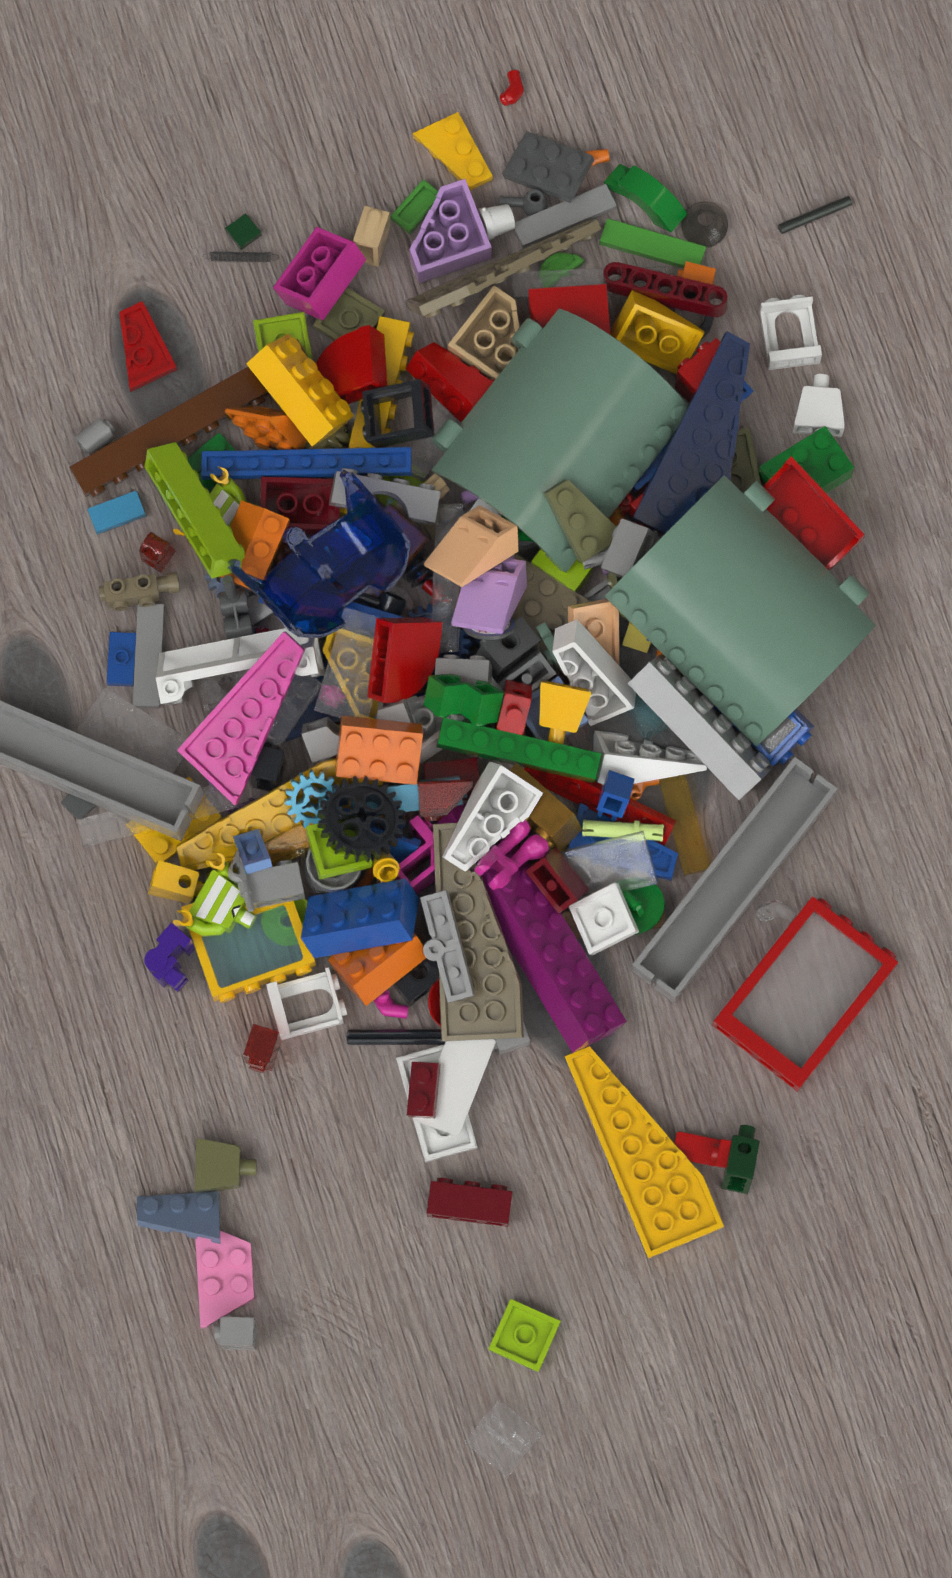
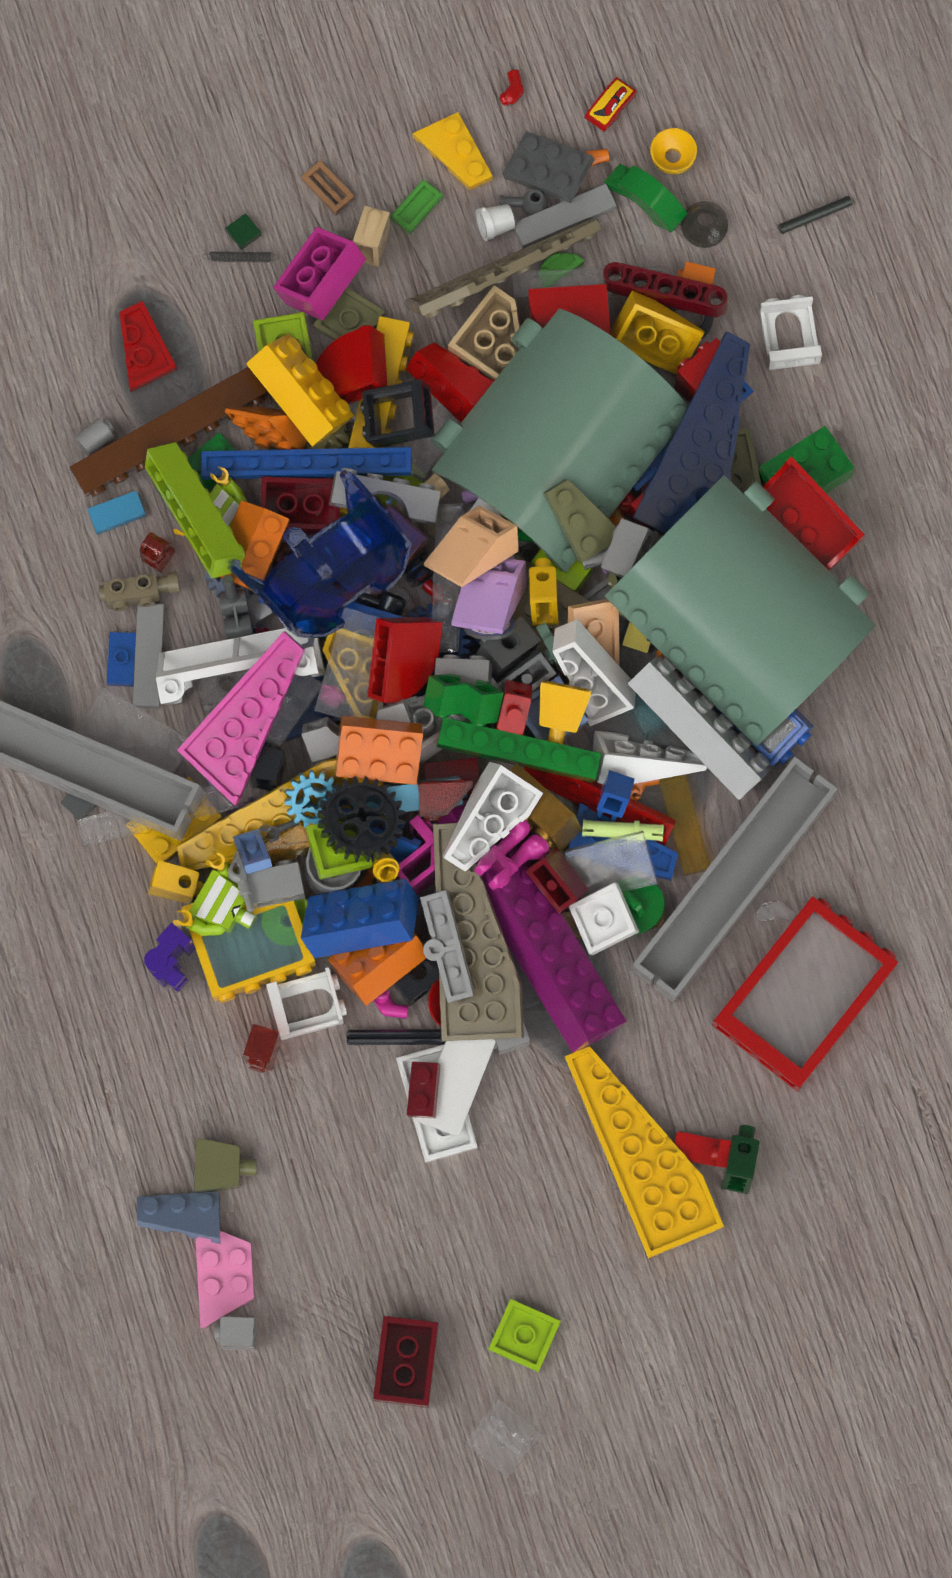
lavender brick [409,179,492,283] -> none
dark red brick [427,1178,512,1227] -> none
bright green tile [599,218,706,269] -> none
white torso [793,374,844,437] -> none
none -> dark grey hand [259,819,298,842]
none -> medium nougat tile [301,160,355,216]
none -> dark red brick [373,1316,439,1408]
none -> yellow torso [529,558,559,626]
none -> slope [584,77,637,132]
none -> yellow piece [650,128,697,174]

